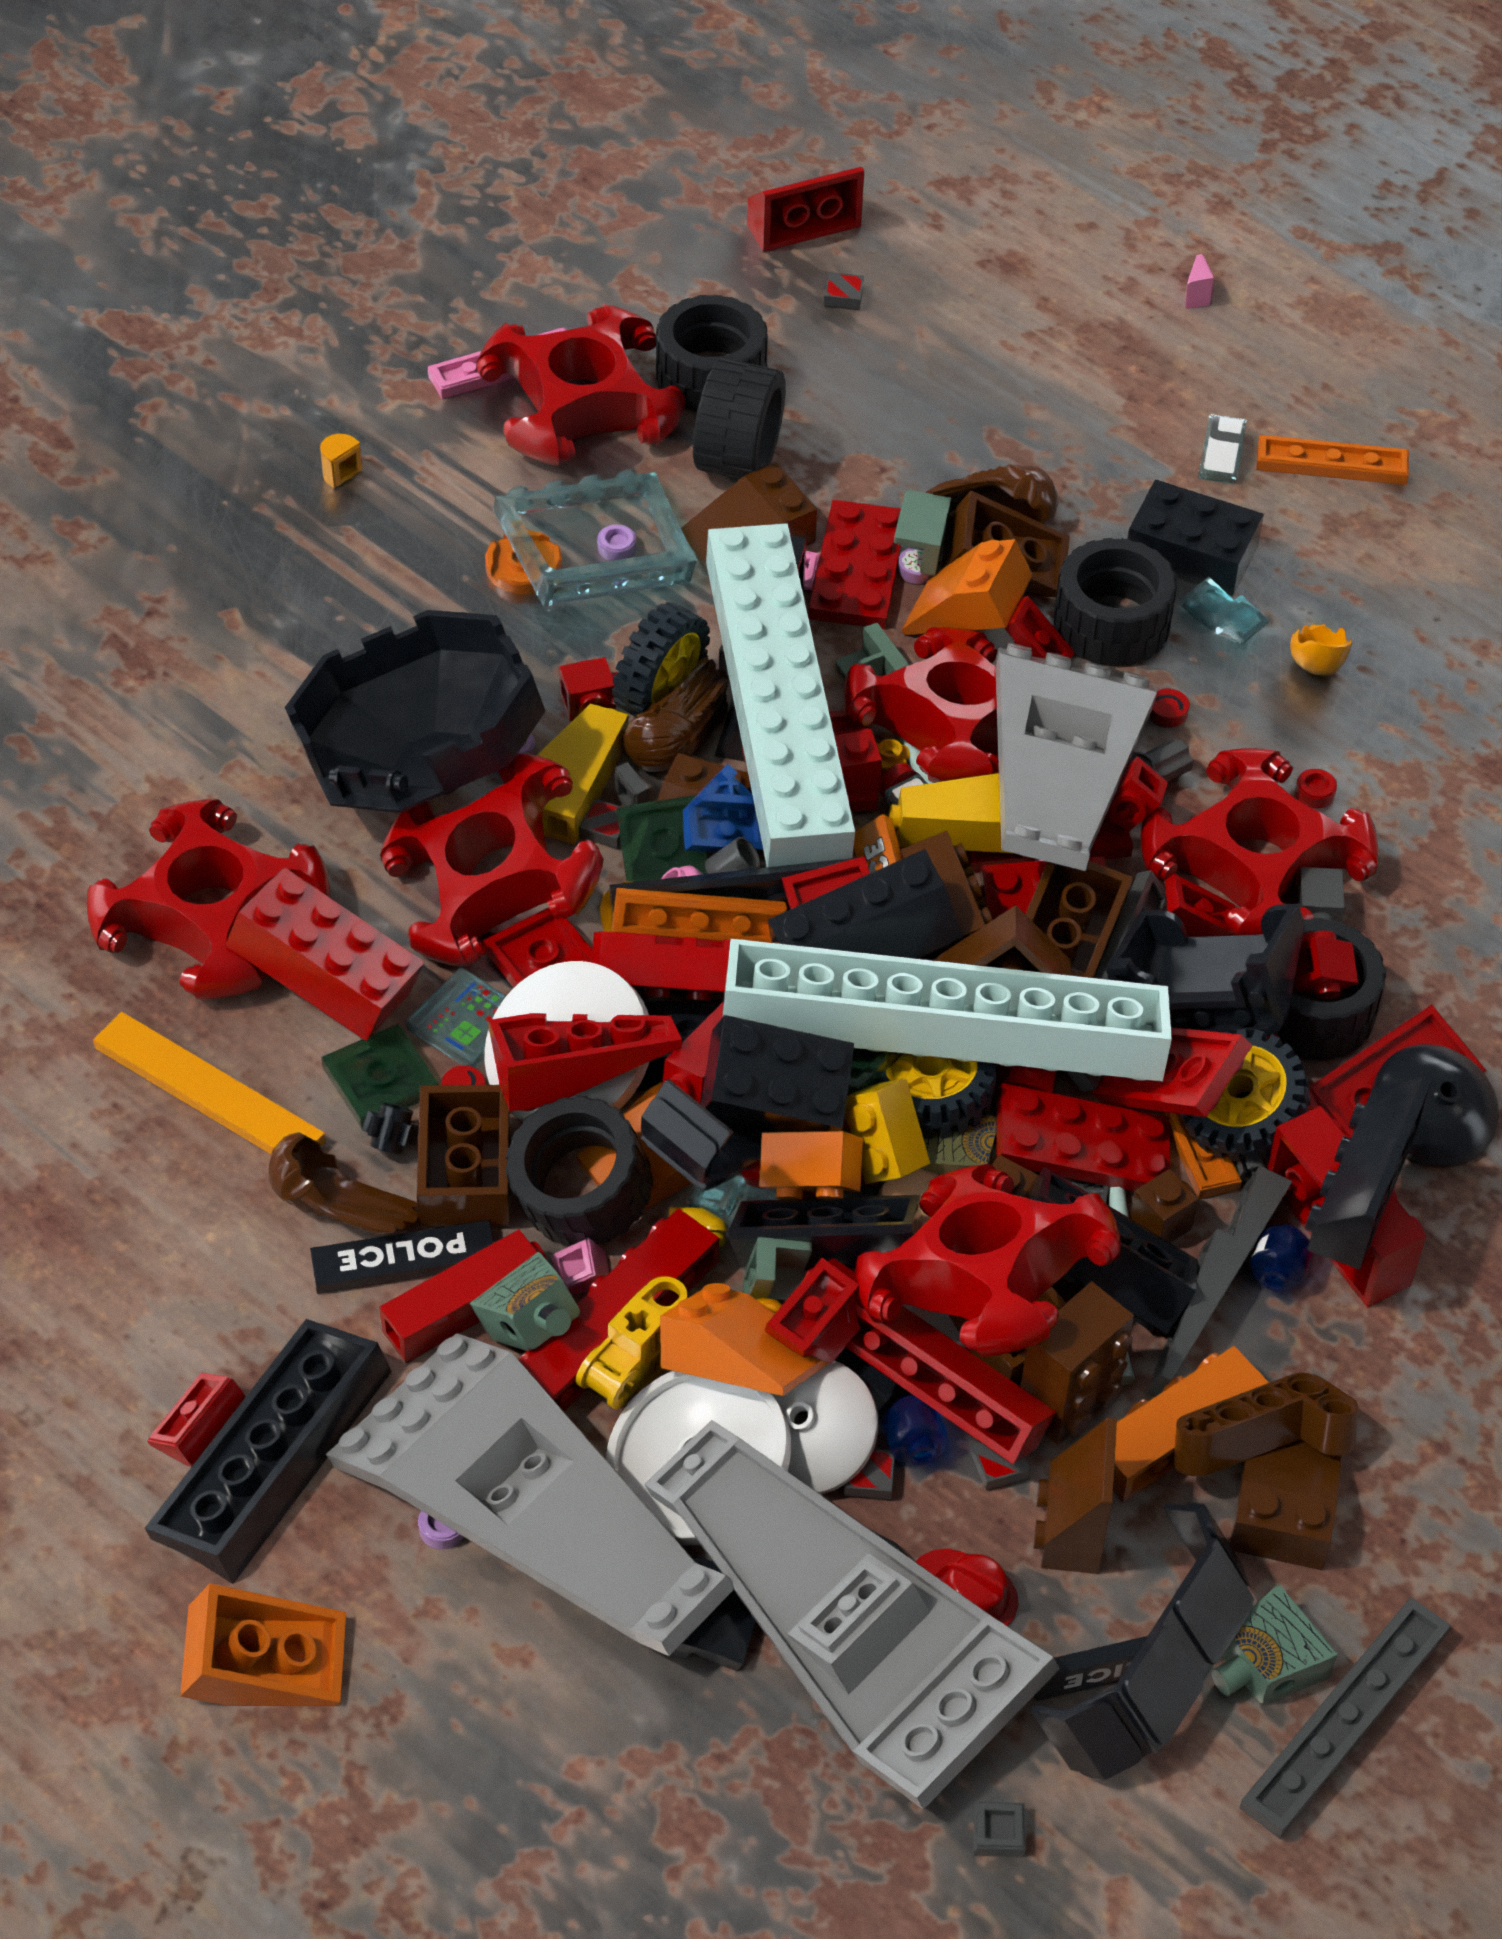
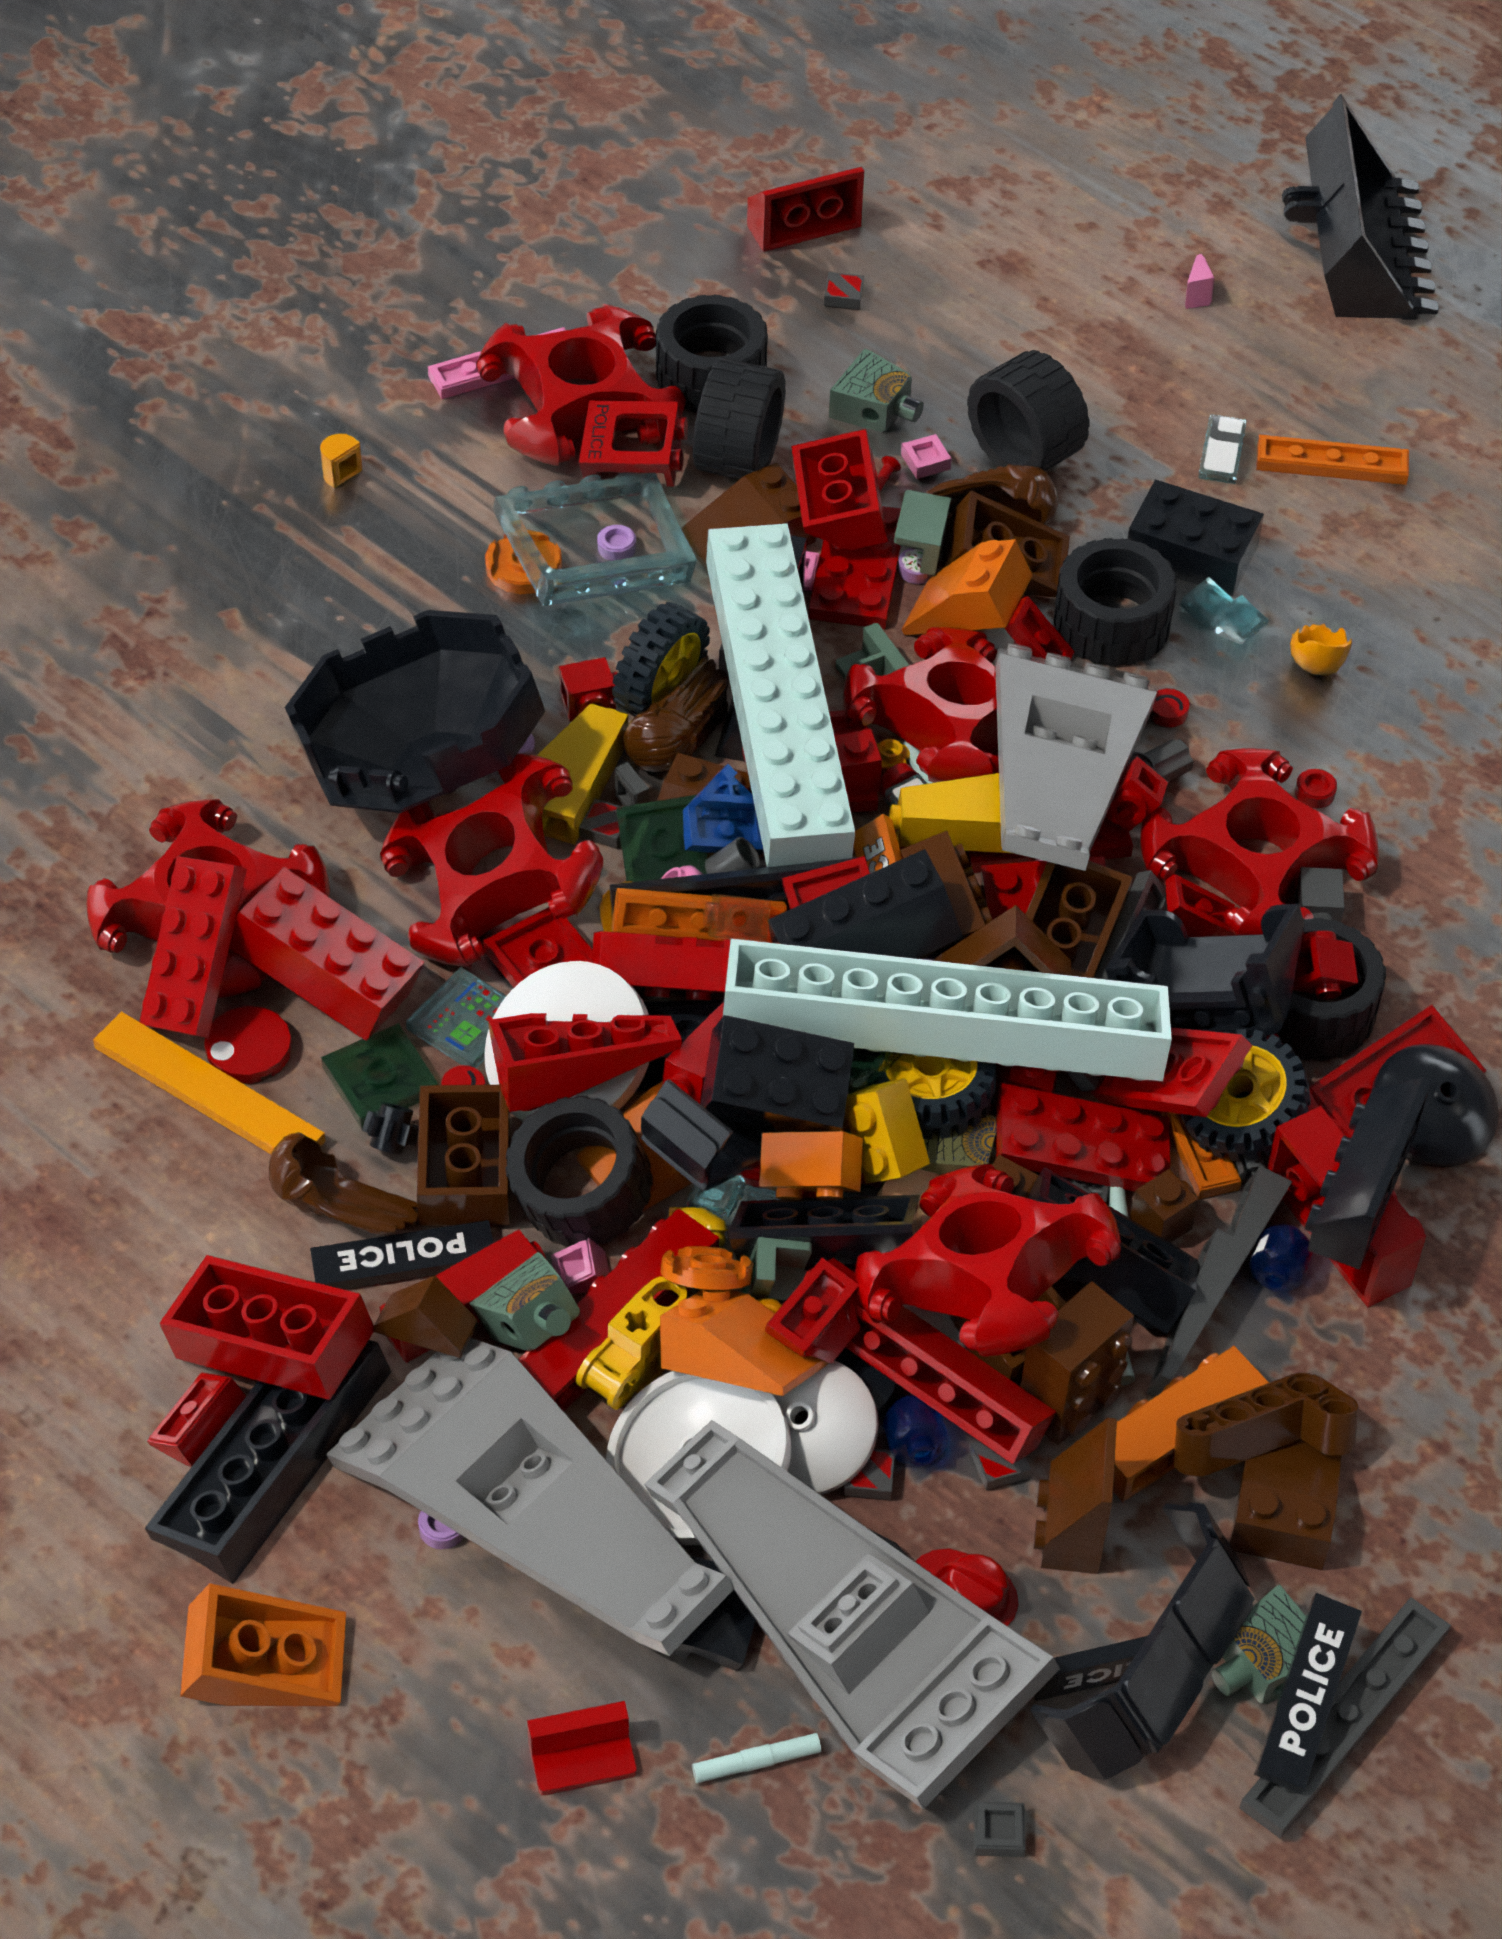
none -> red plate [139,856,247,1038]
none -> red brick [159,1255,374,1400]
none -> red tile [204,1006,292,1084]
none -> reddish brown slope [373,1276,477,1358]
none -> red panel [527,1701,637,1795]
none -> red window [579,400,688,487]
none -> orange tile [661,1246,754,1290]
none -> light aqua piece [692,1733,821,1783]
none -> clear orange brick [703,894,771,942]
none -> red slope [791,429,888,550]
none -> sand green torso [829,348,924,432]
none -> red piece [877,455,901,492]
none -> bright pink plate [901,434,952,479]
none -> black tyre [967,350,1090,471]
none -> black tile [1254,1593,1362,1794]
none -> black piece [1282,94,1439,320]

